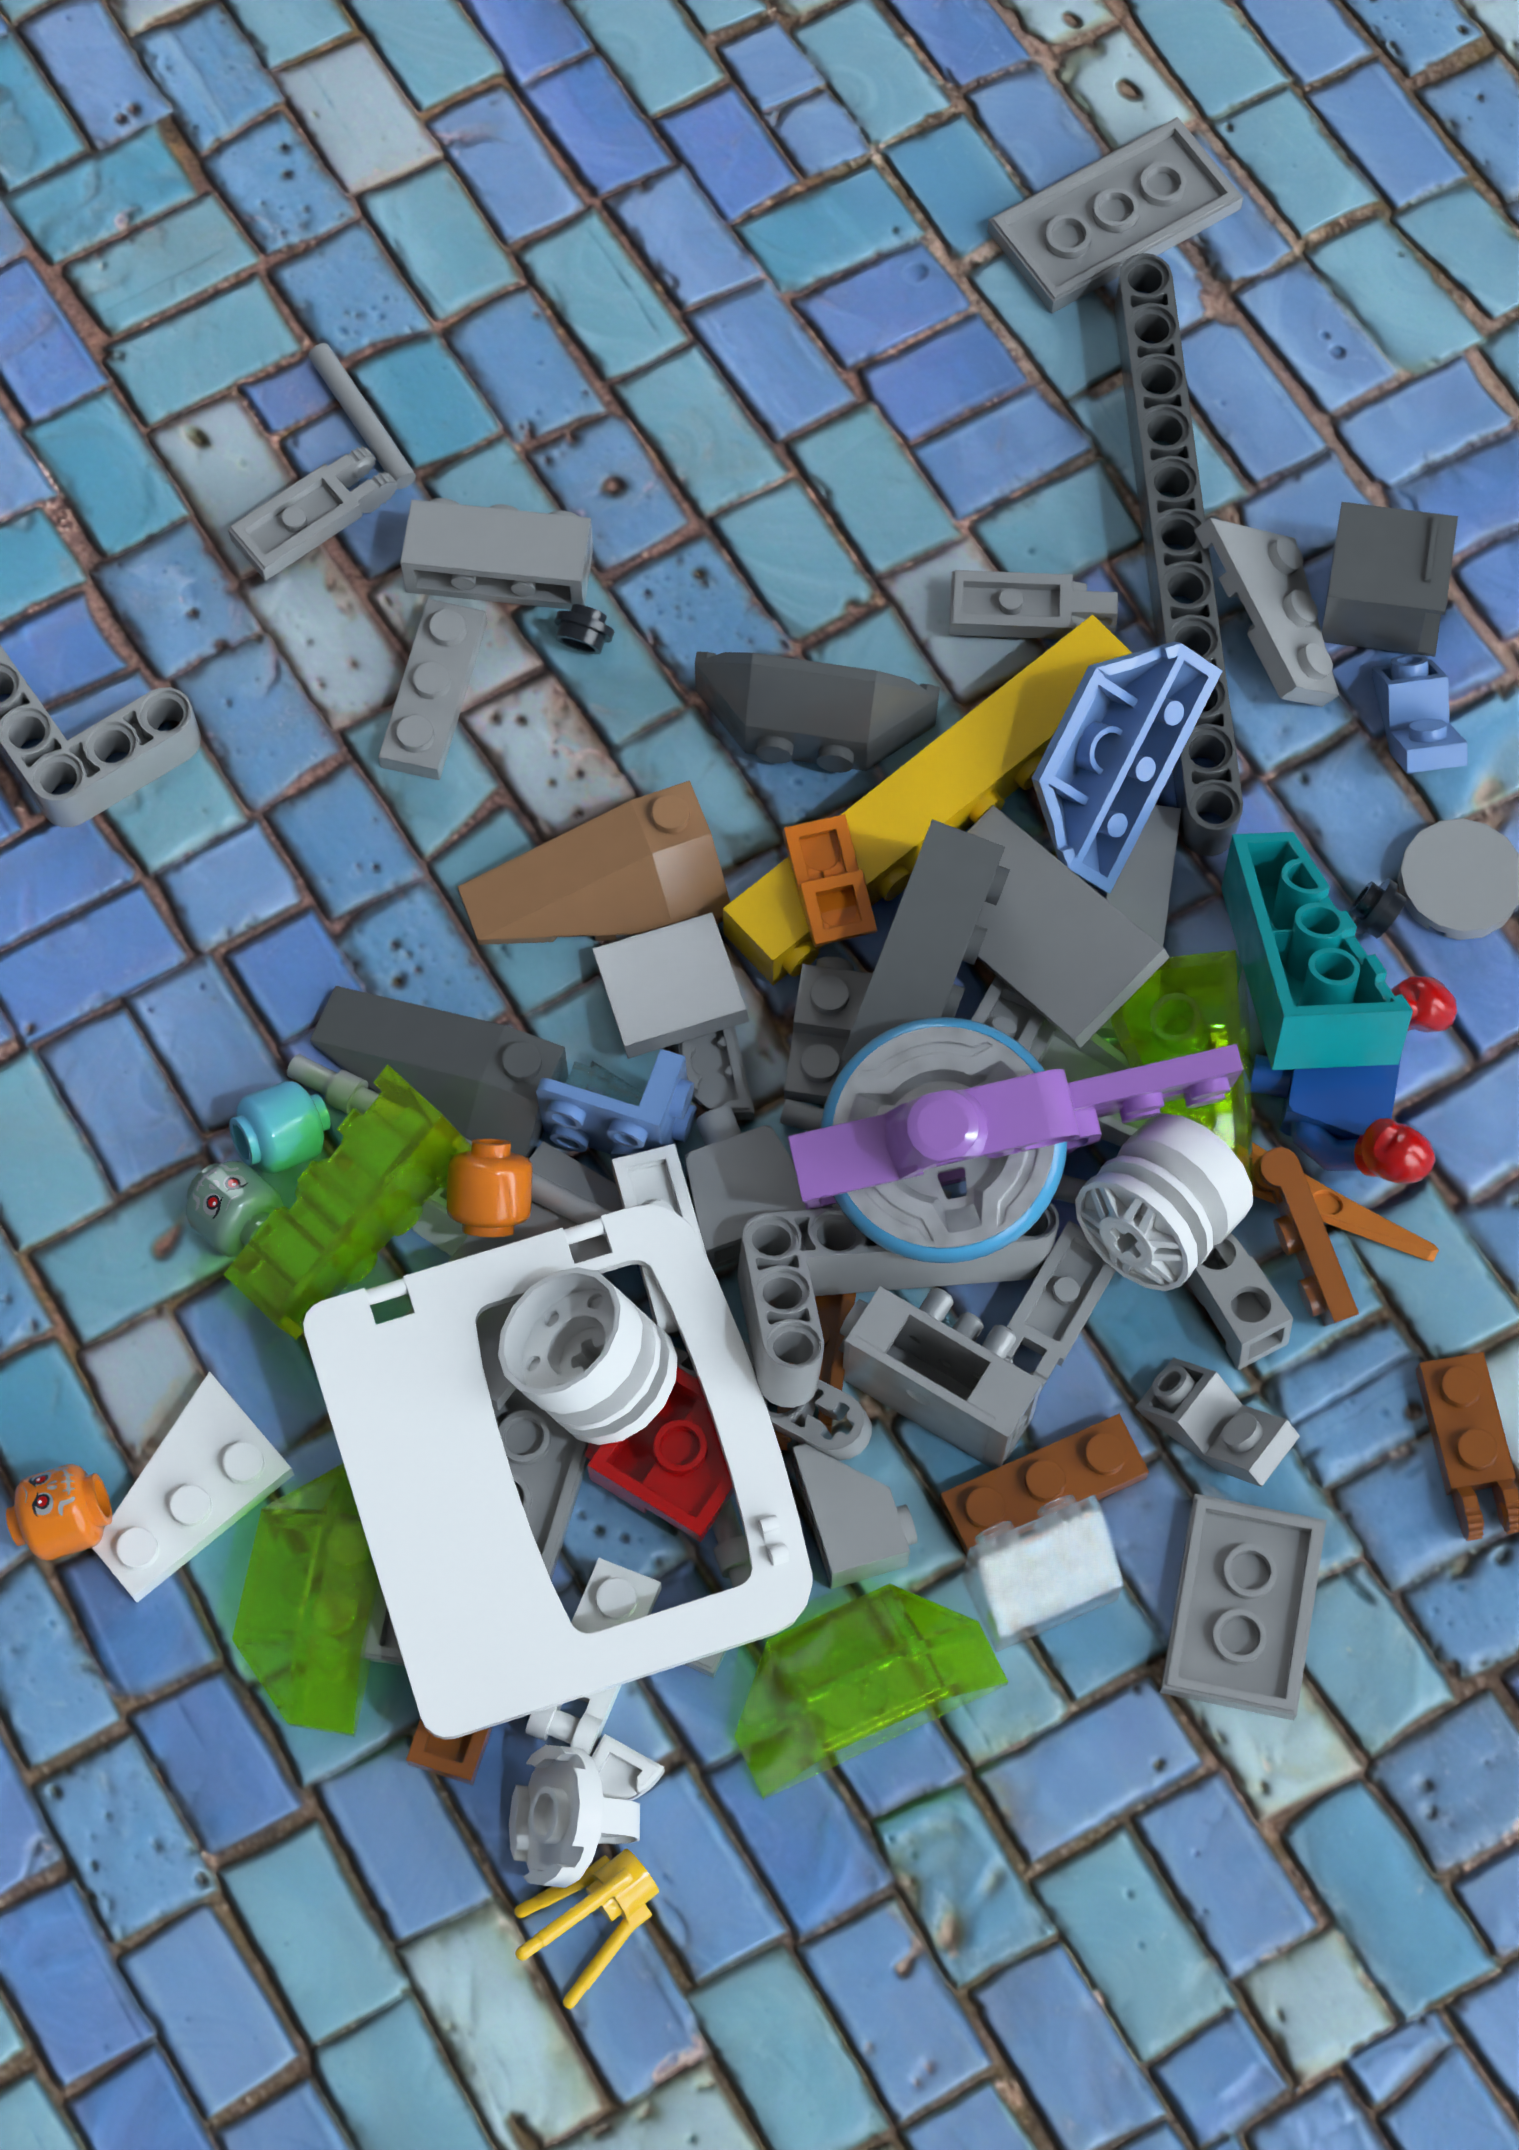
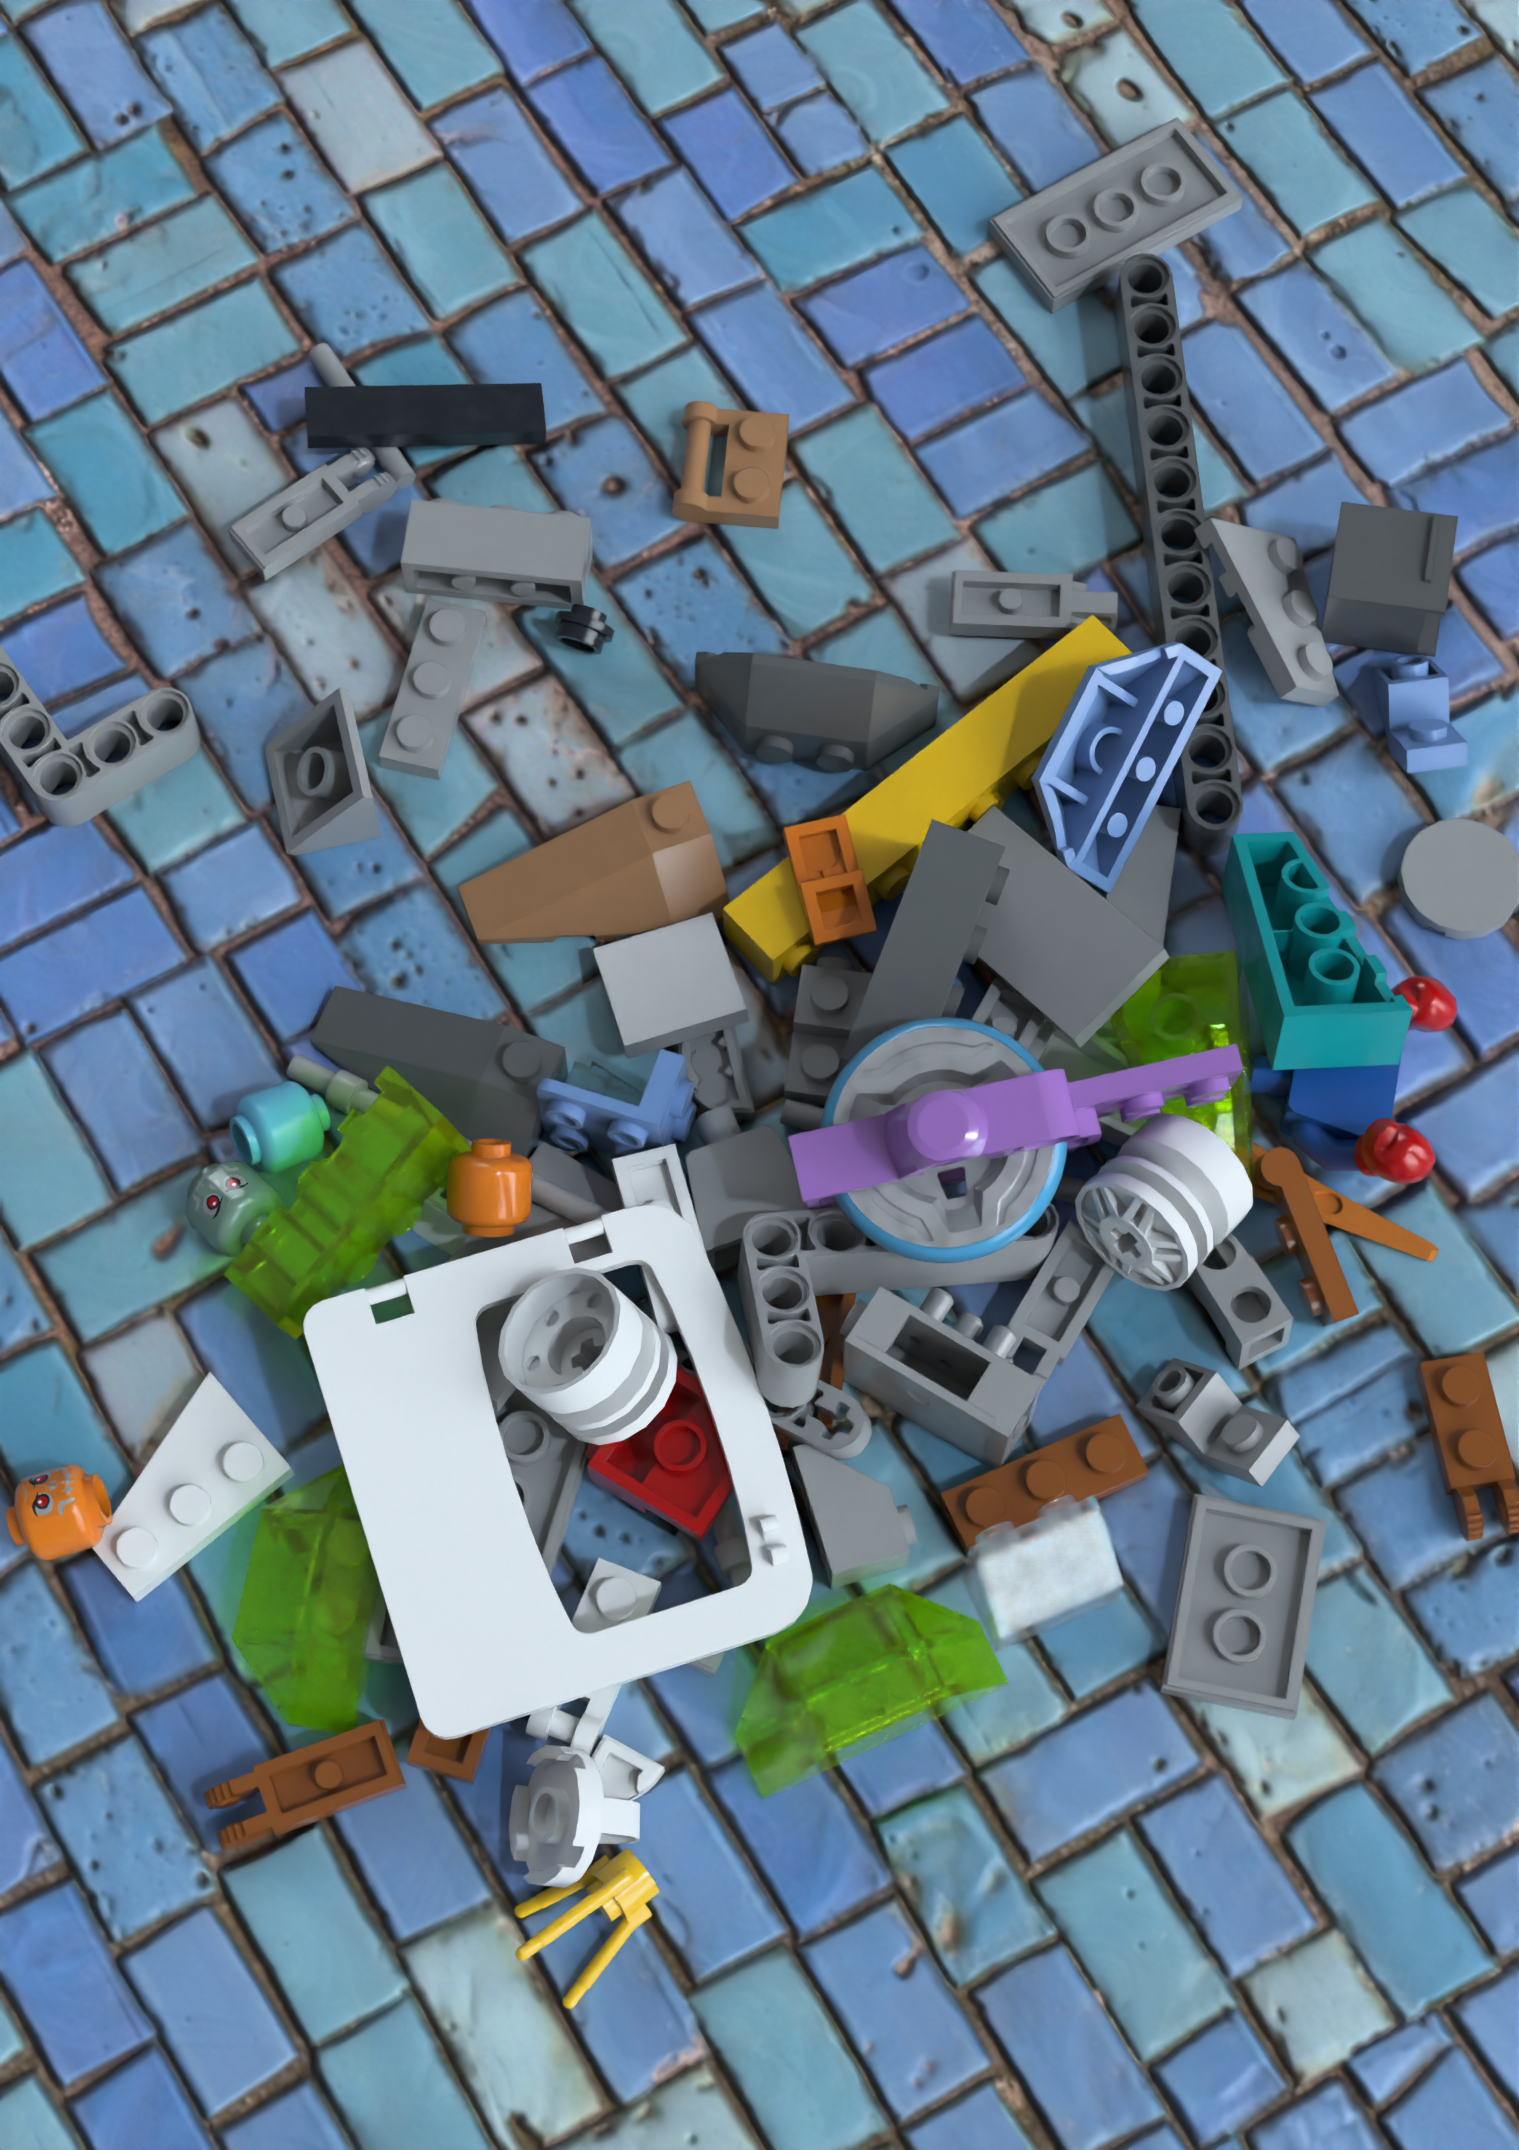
black plate [1349,878,1407,939] -> none
none -> dark orange hinge [204,1719,407,1850]
none -> light grey slope [264,688,382,856]
none -> black tile [304,383,546,448]
none -> medium nougat plate [672,401,789,529]

